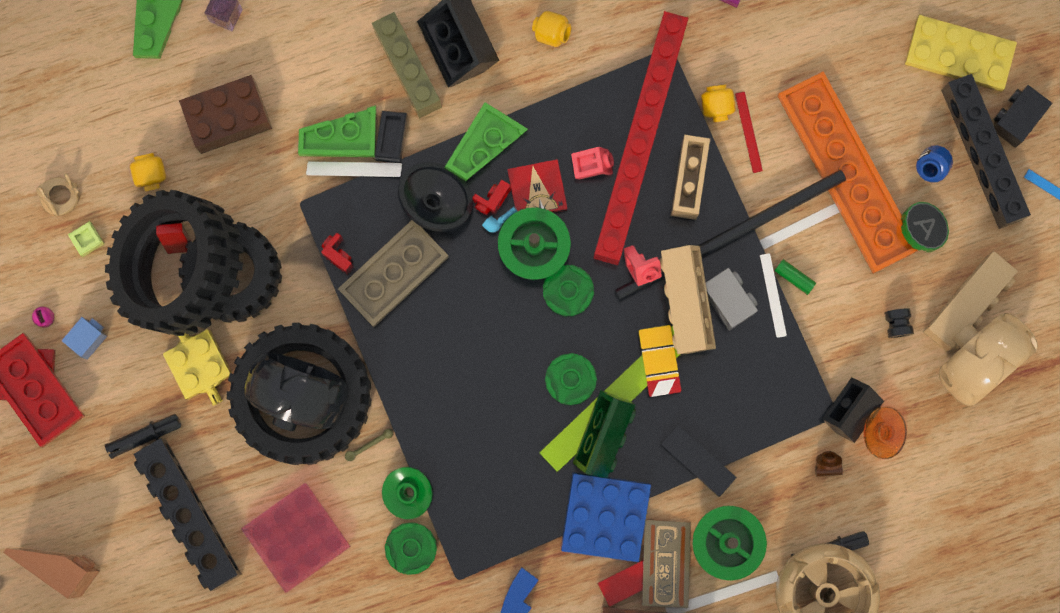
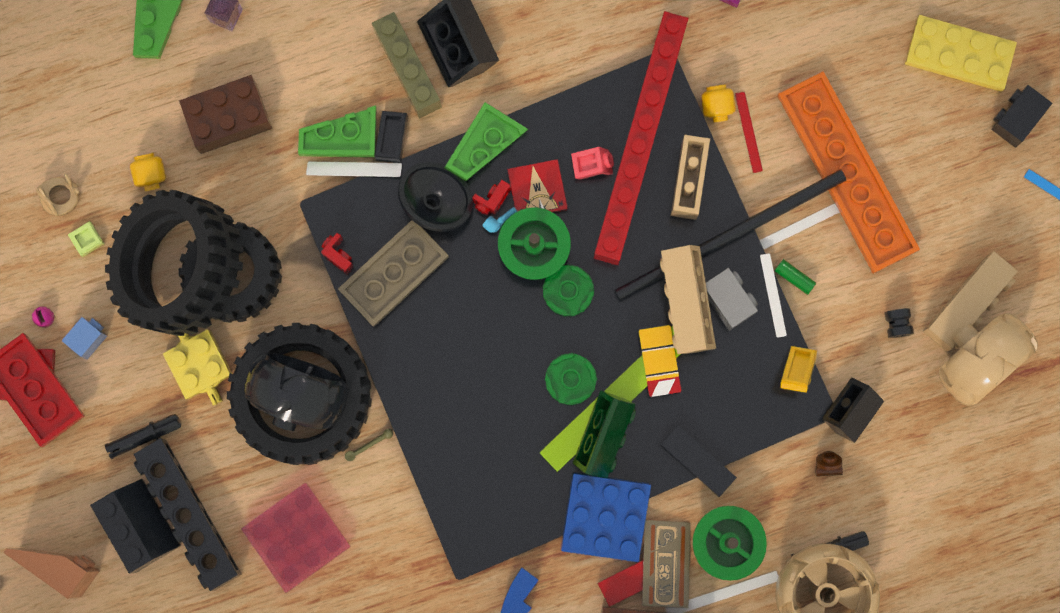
red tile [156,223,192,254] -> none
green dish [382,467,433,519] -> none
green tile [385,522,437,575] -> none
yellow head [532,11,571,47] -> none
coral bracket [624,245,662,286] -> none
clear orange dish [864,407,907,459] -> none
black tile [901,202,949,253] -> none
blue head [916,145,953,183] -> none
black brick [941,74,1031,229] -> none
none -> black slope [90,479,181,574]
none -> yellow tile [781,346,817,393]

